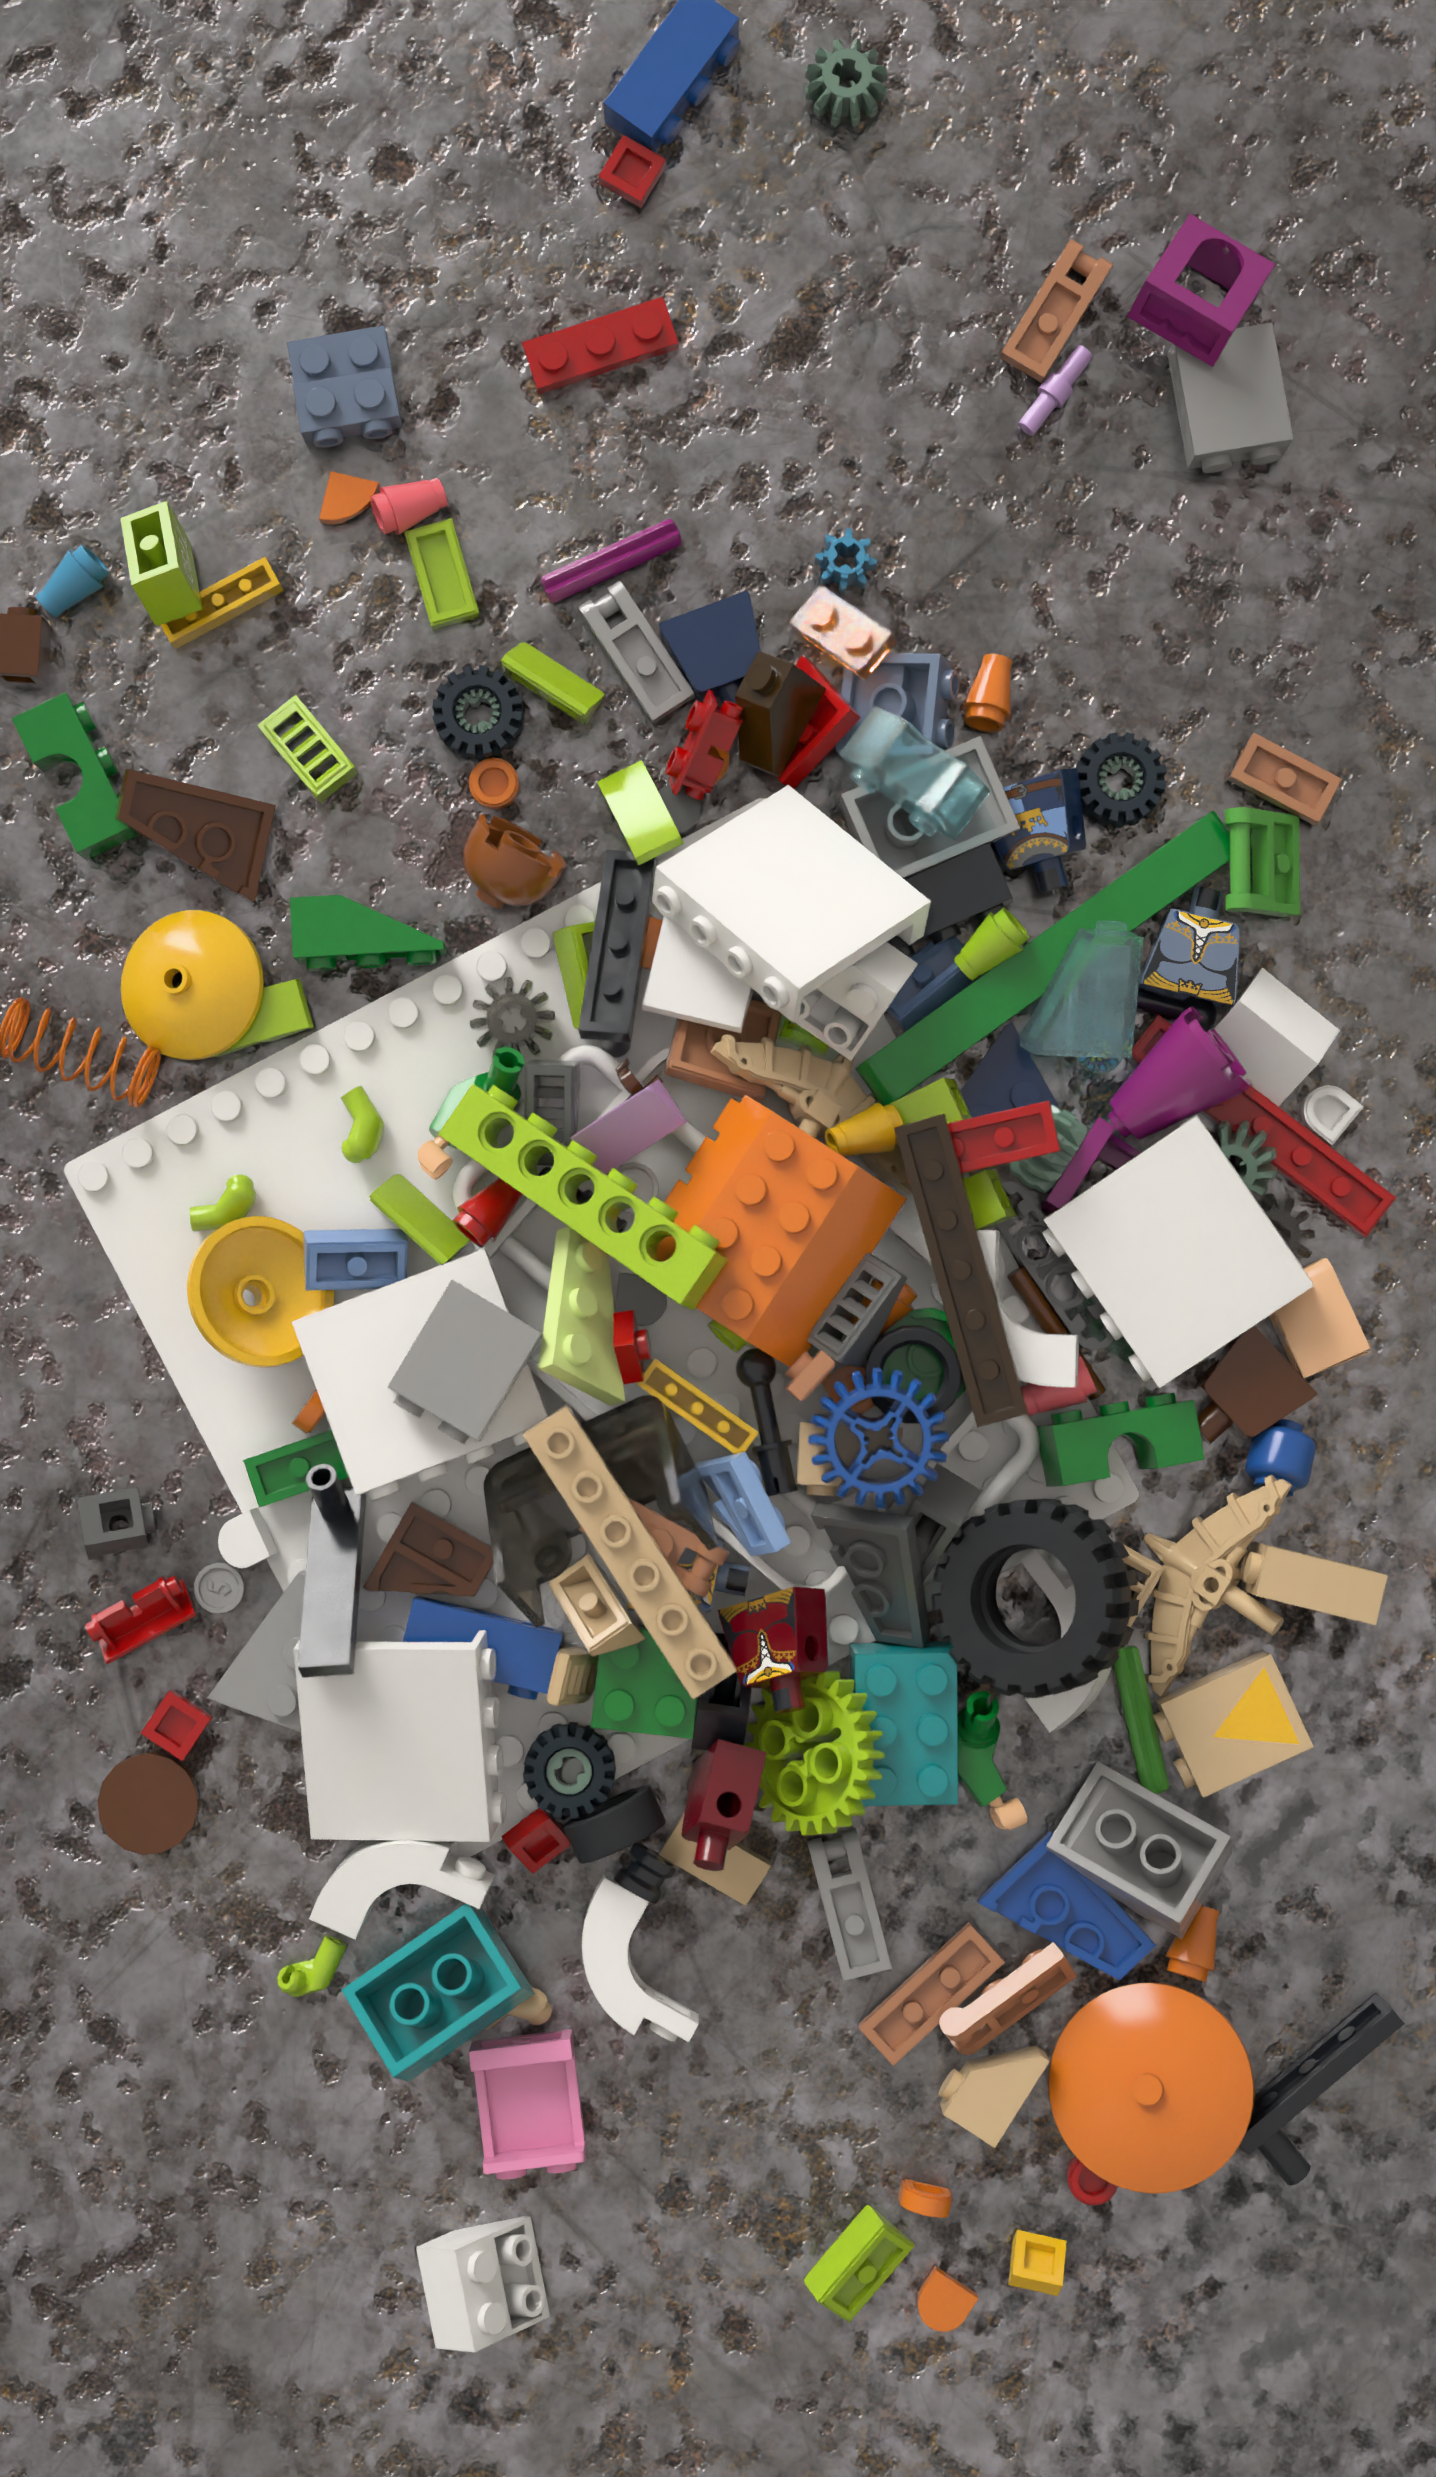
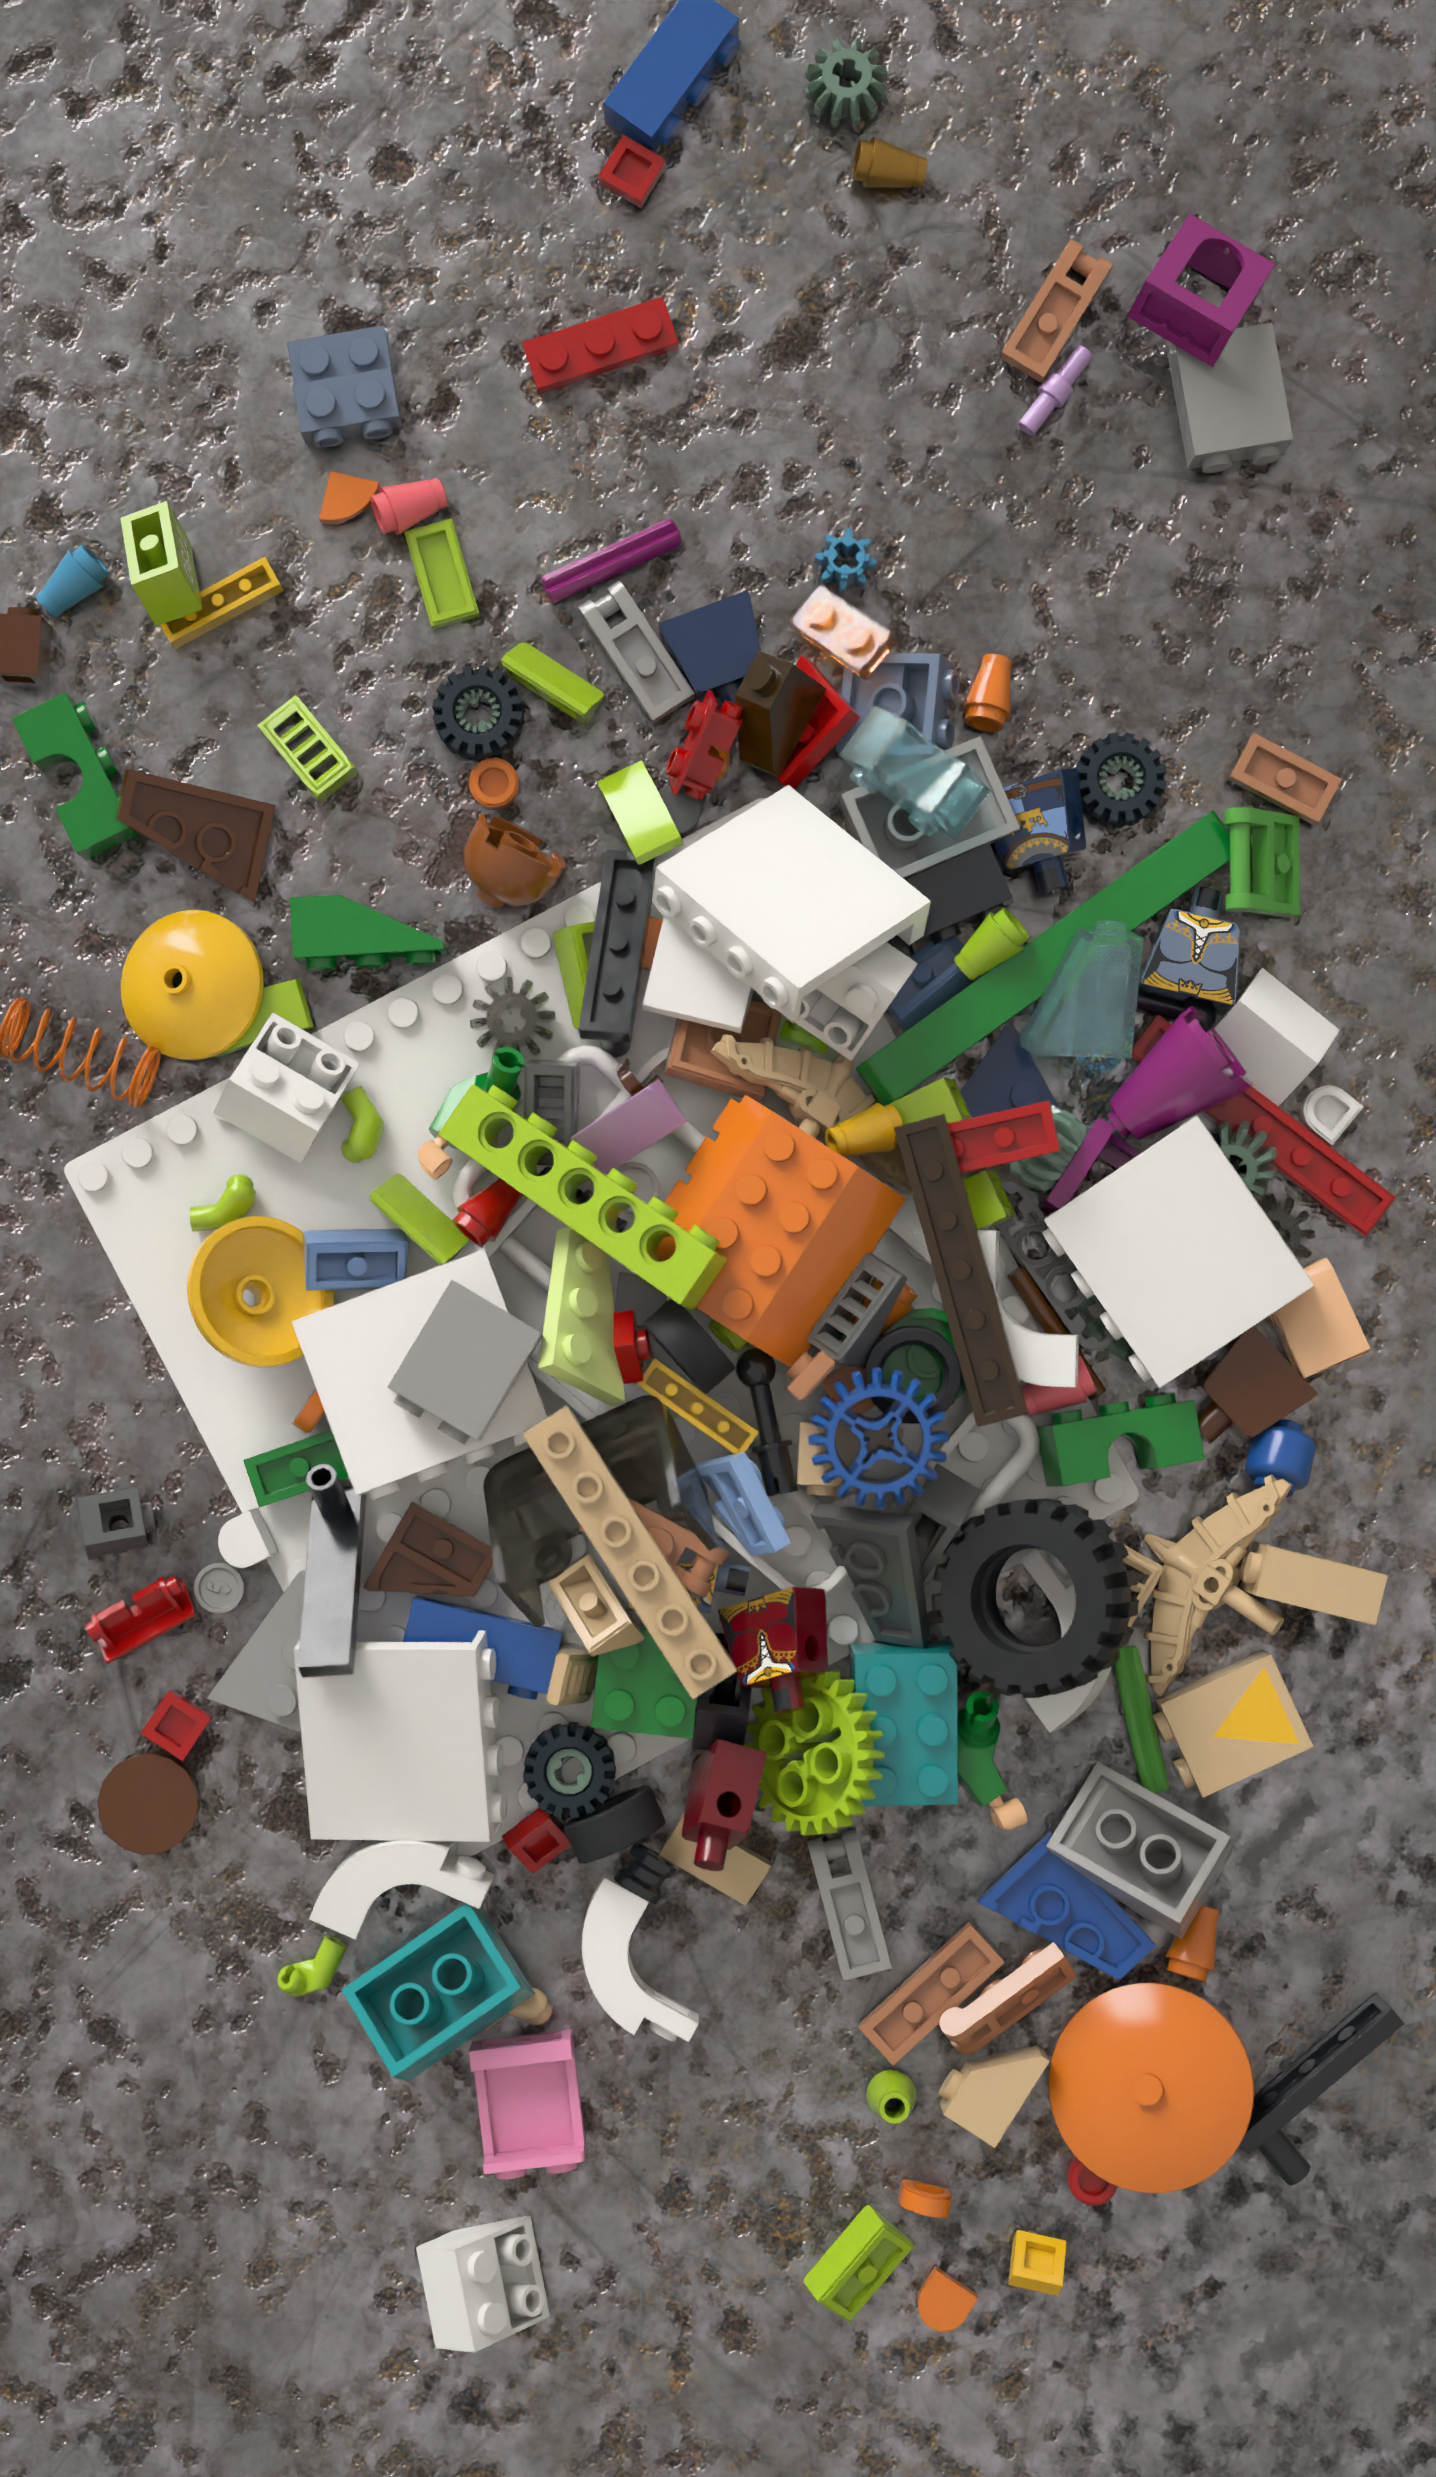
none -> white slope [213,1013,360,1164]
none -> black tyre [643,1298,735,1394]
none -> pearl gold cone [852,136,927,188]
none -> lime cone [866,2070,917,2124]

